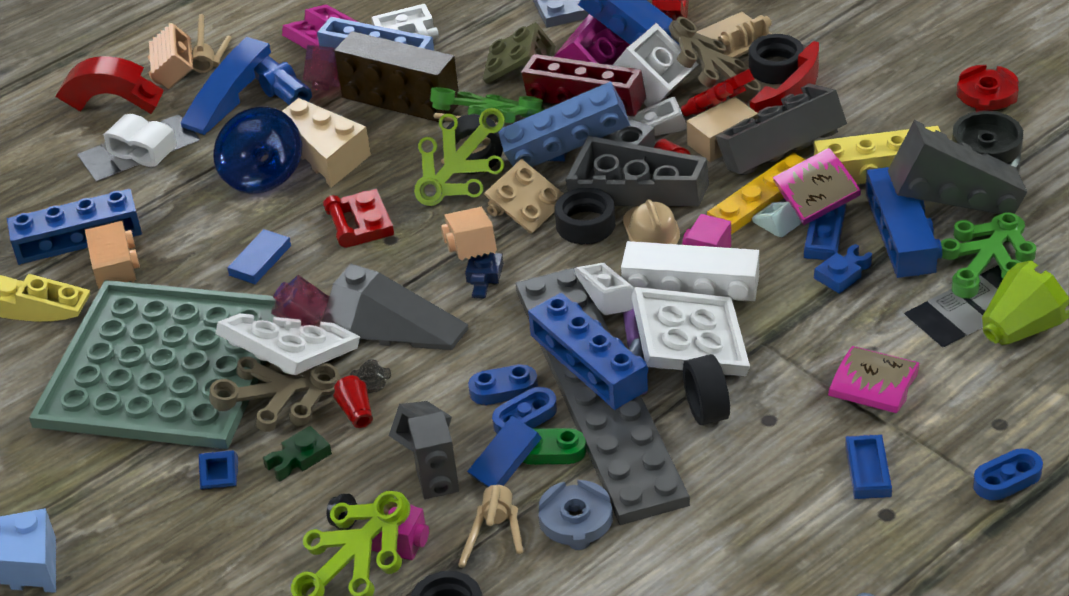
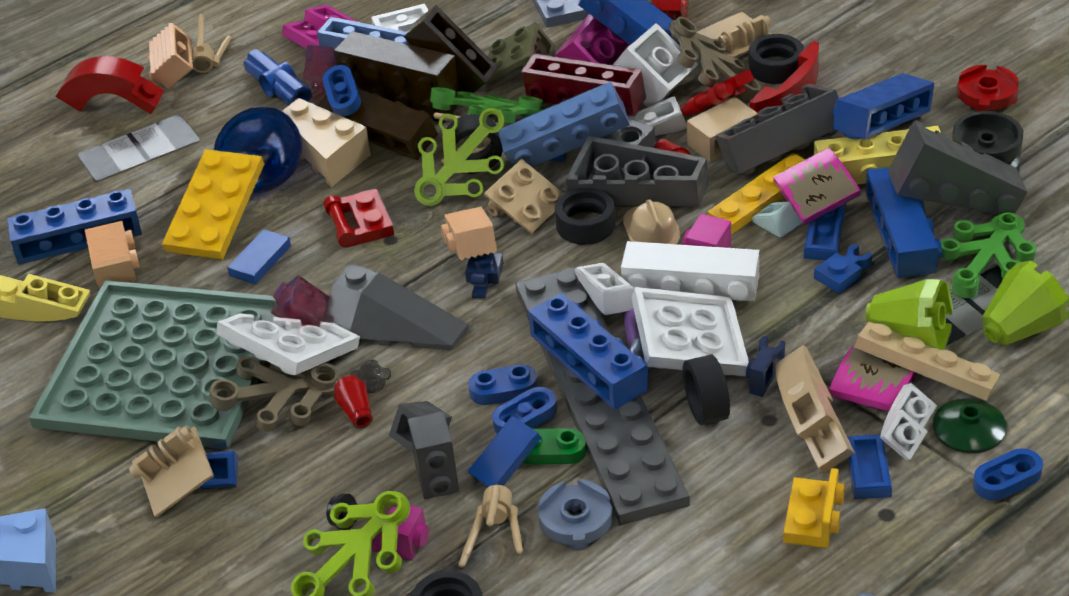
white brick [103,114,177,167] -> none
blue slope [181,36,271,135] -> none
dark green plate [263,426,332,482] -> none
none -> tan hinge [129,425,214,518]
none -> yellow plate [162,149,264,260]
none -> dark brown brick [317,87,438,161]
none -> blue plate [323,65,361,116]
none -> dark brown brick [404,5,498,93]
none -> dark blue plate [746,336,785,397]
none -> tan slope [775,345,855,473]
none -> yellow bracket [783,468,845,548]
none -> blue brick [833,73,934,139]
none -> tan plate [854,322,1000,401]
none -> lime cone [865,279,953,350]
none -> white slope [880,383,937,461]
none -> dark green dish [933,398,1007,453]

